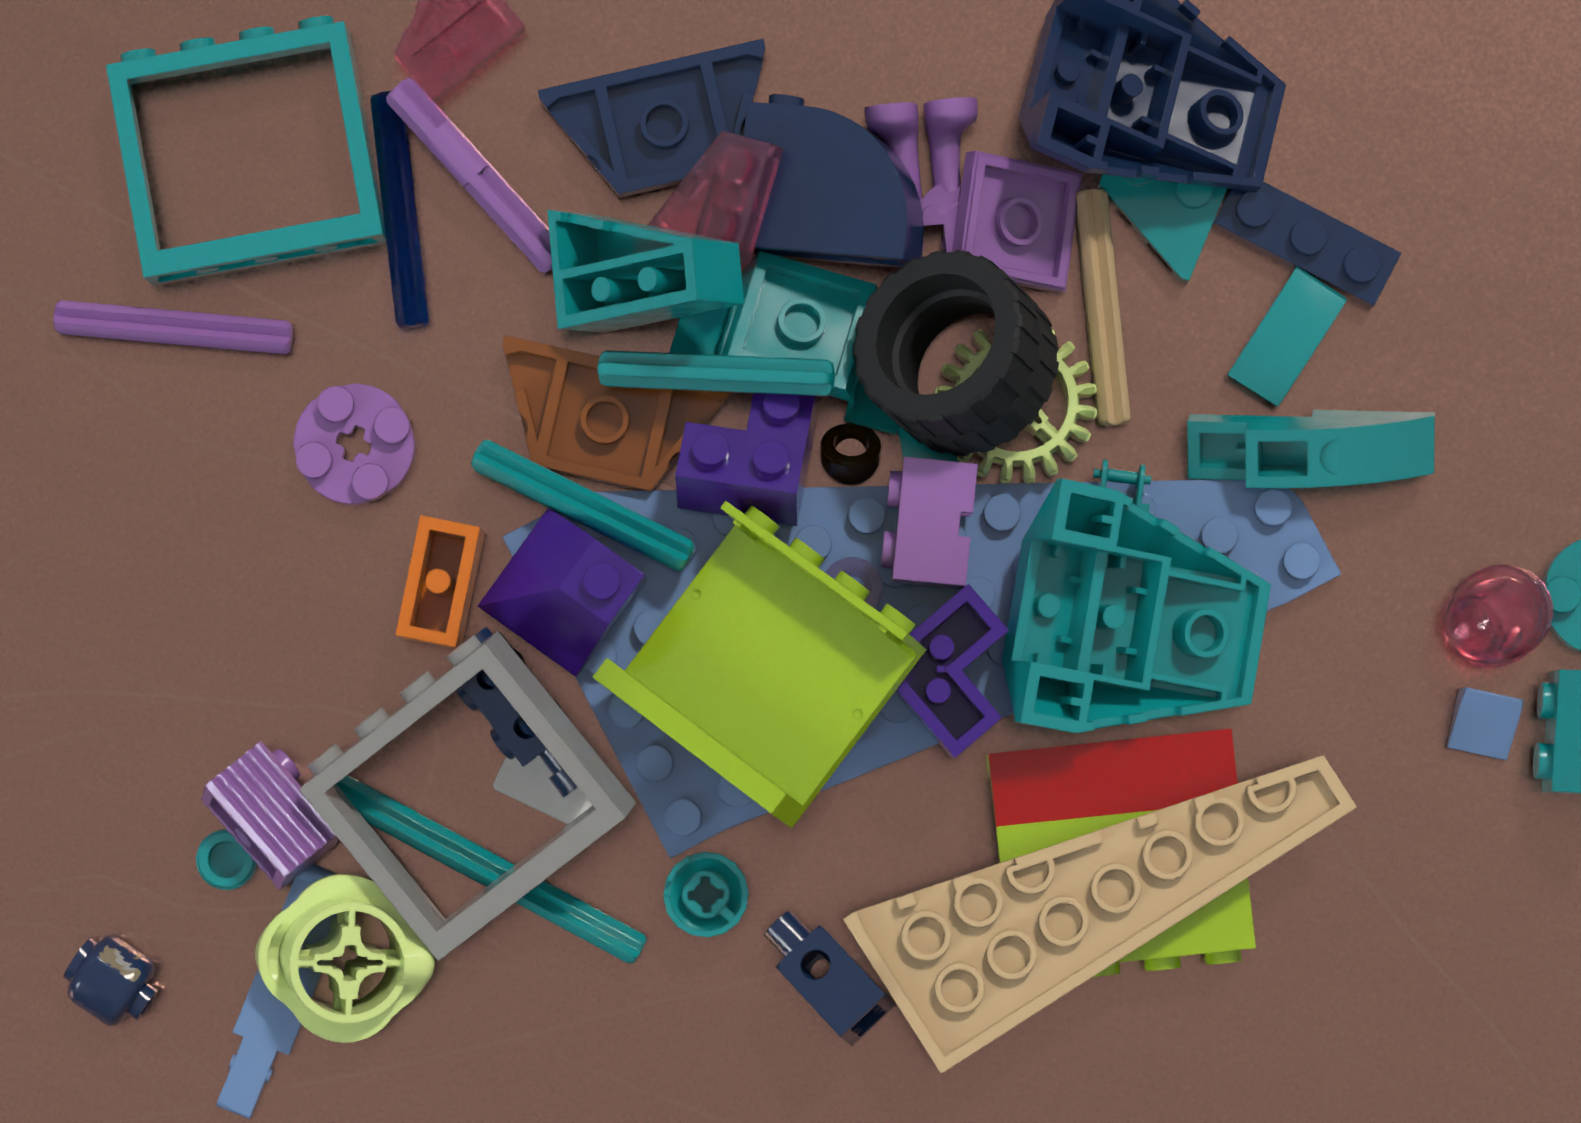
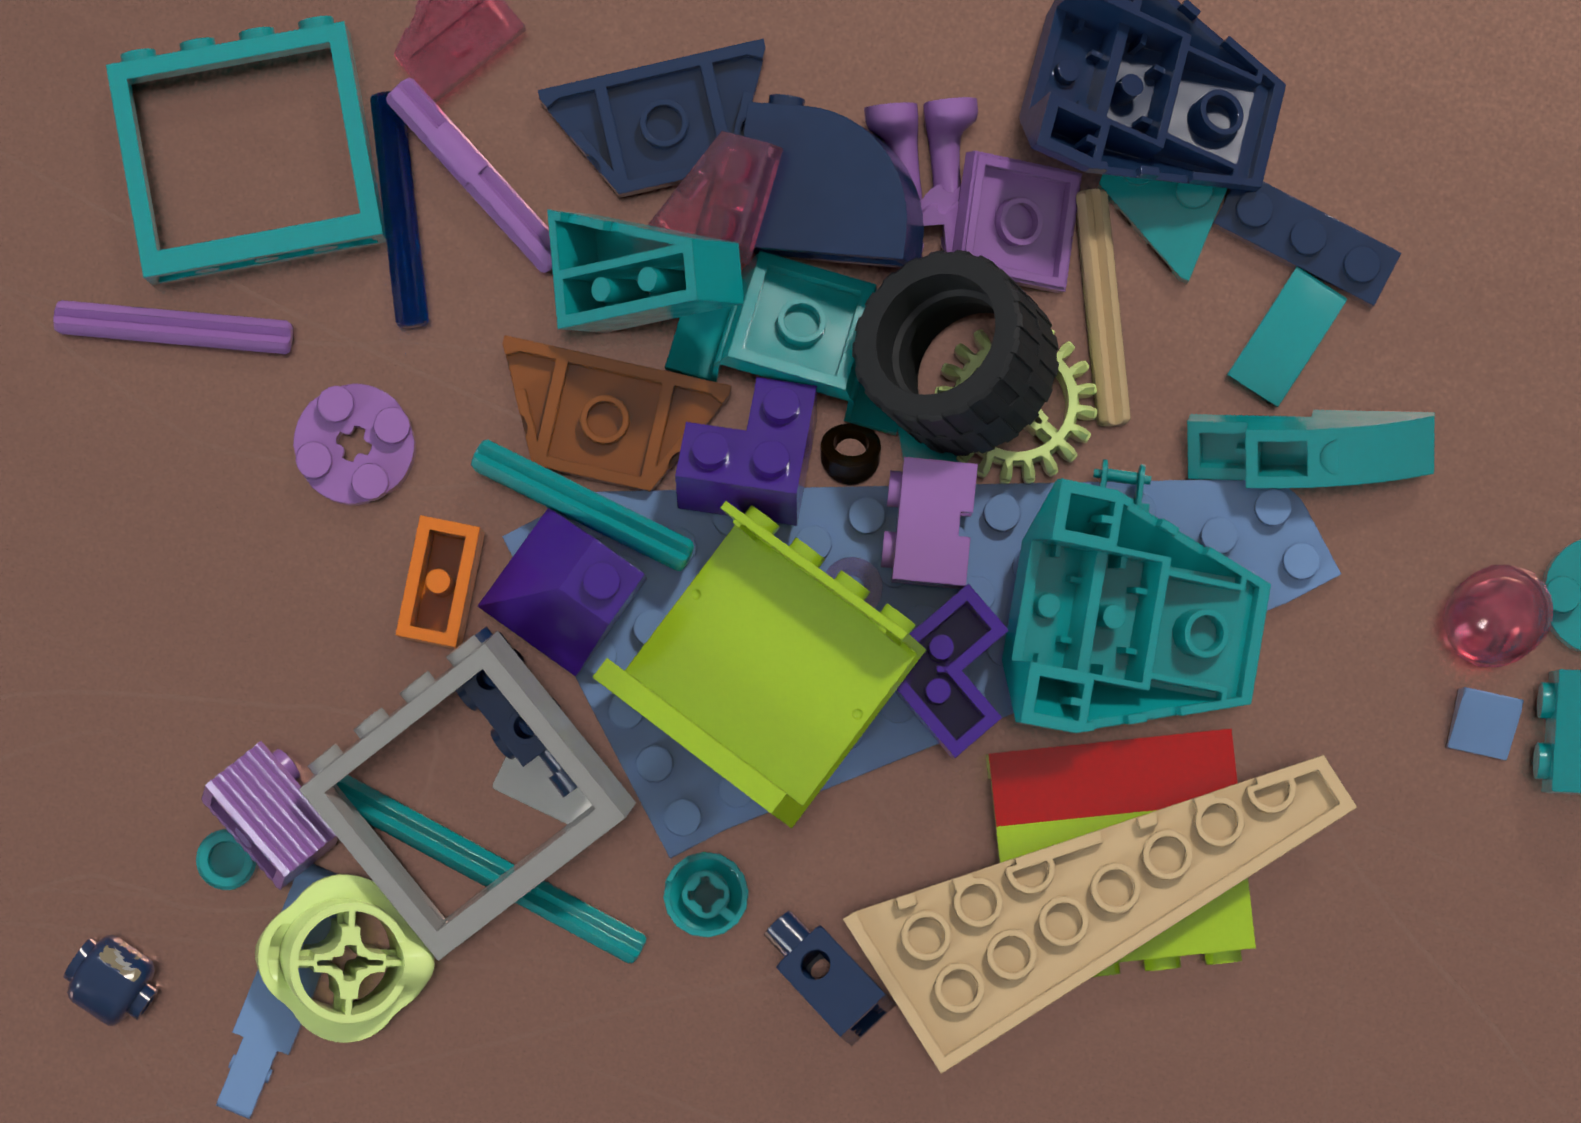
teal axle [597,350,835,396] -> none

